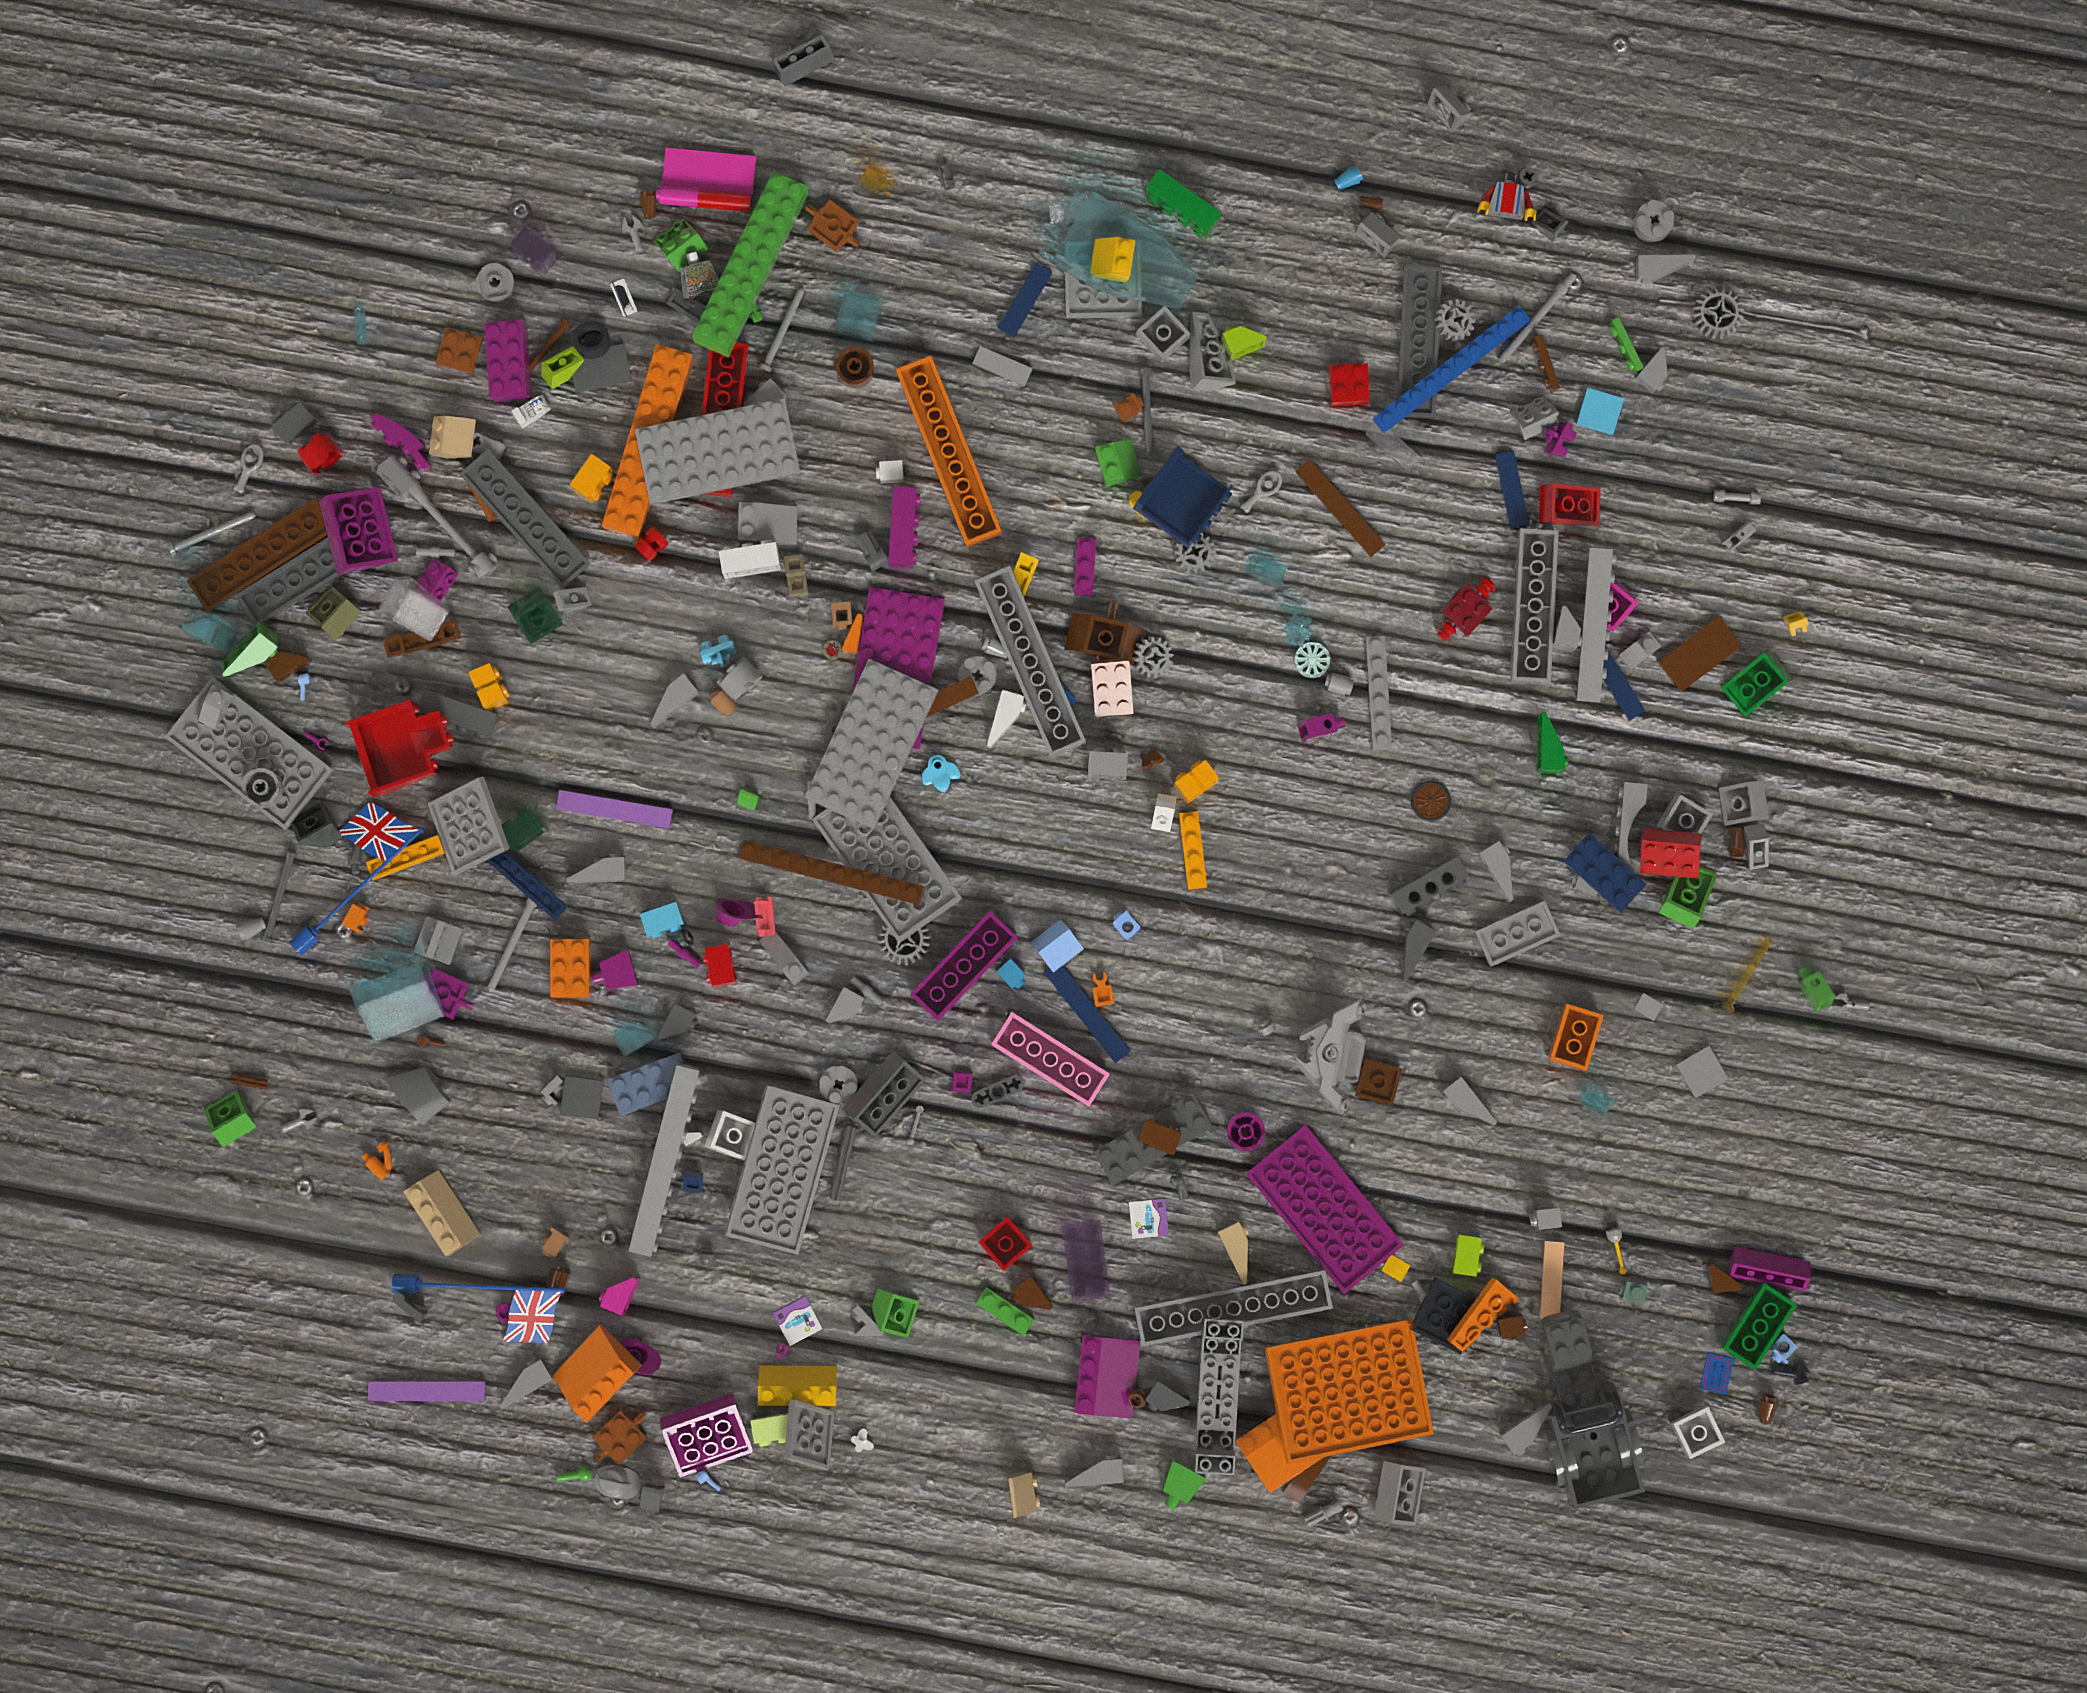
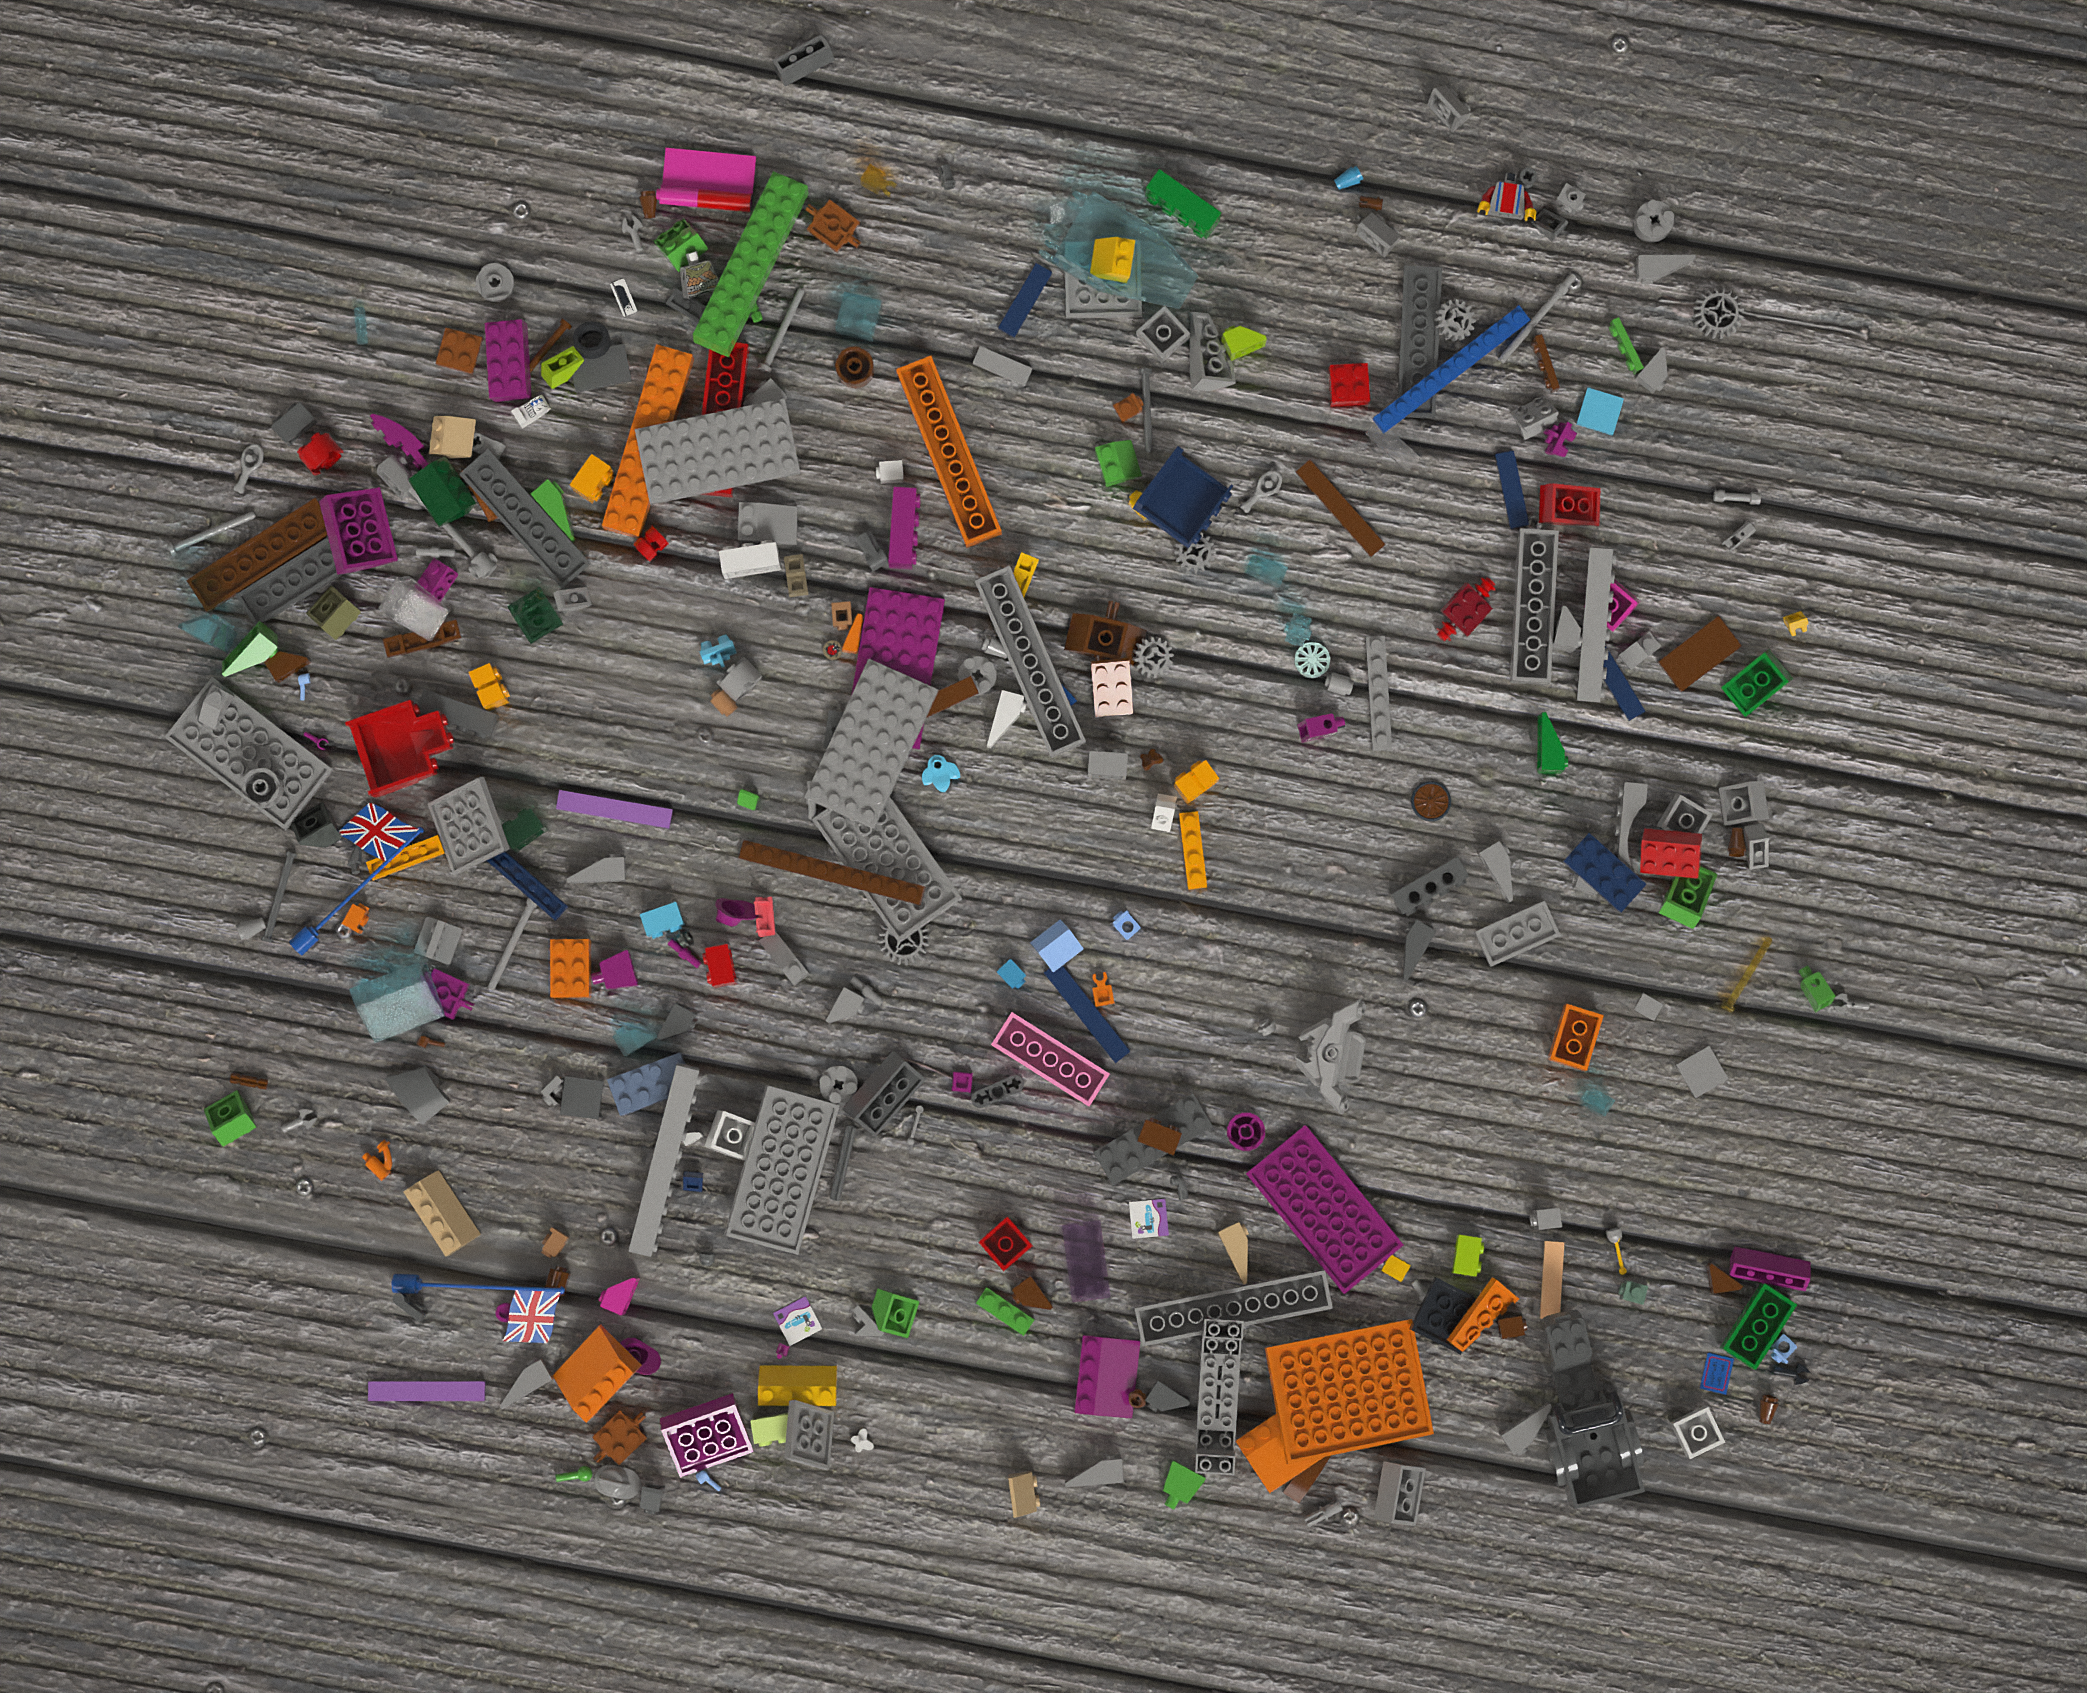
clear purple brick [511,226,559,275] -> none
light grey slope [650,673,699,729] -> none
magenta brick [910,911,1018,1022] -> none
magenta plate [1074,538,1096,597] -> none
reddish brown plate [1355,1059,1402,1106] -> none
light grey slope [1441,1077,1497,1125] -> none
none -> dark green slope [408,456,476,527]
none -> bright green slope [531,479,575,542]
none -> light grey brick [1554,183,1586,215]

